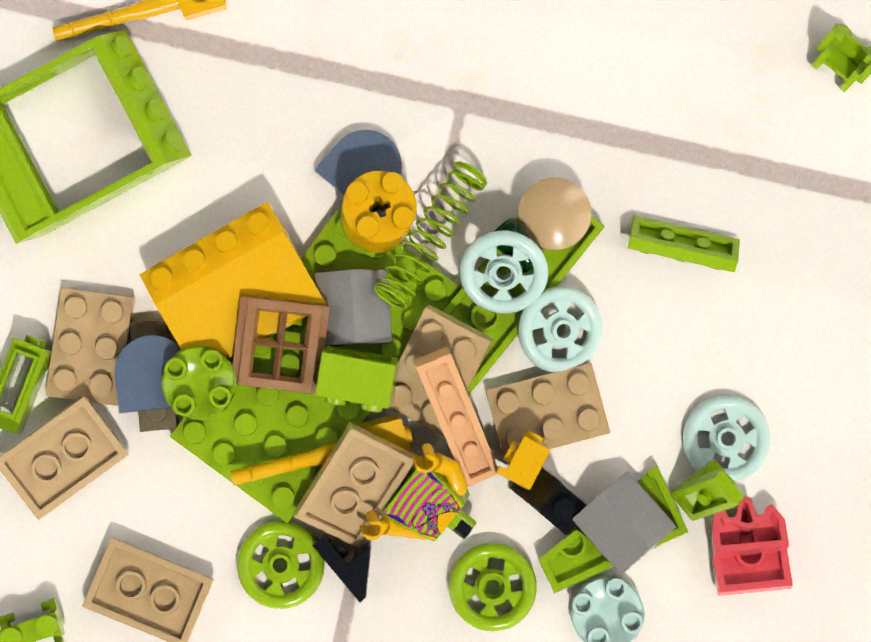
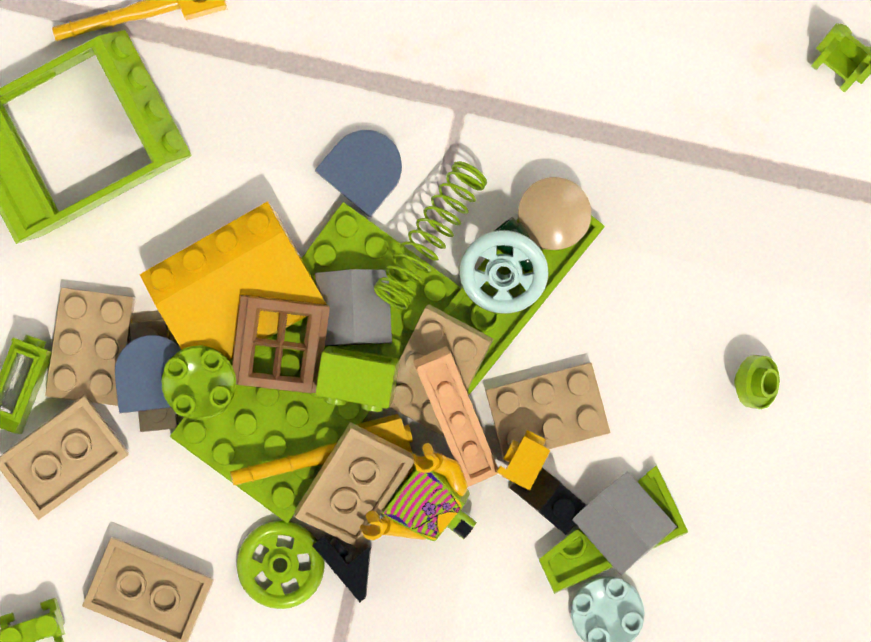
yellow brick [340,171,417,253] -> none
lime plate [449,543,537,632] -> none
light aqua plate [518,286,602,372] -> none
lime plate [628,215,740,273] -> none
lime slope [670,460,745,521] -> none
light aqua plate [683,395,770,482] -> none
coral plate [712,496,793,596] -> none
none -> lime plate [734,355,780,410]

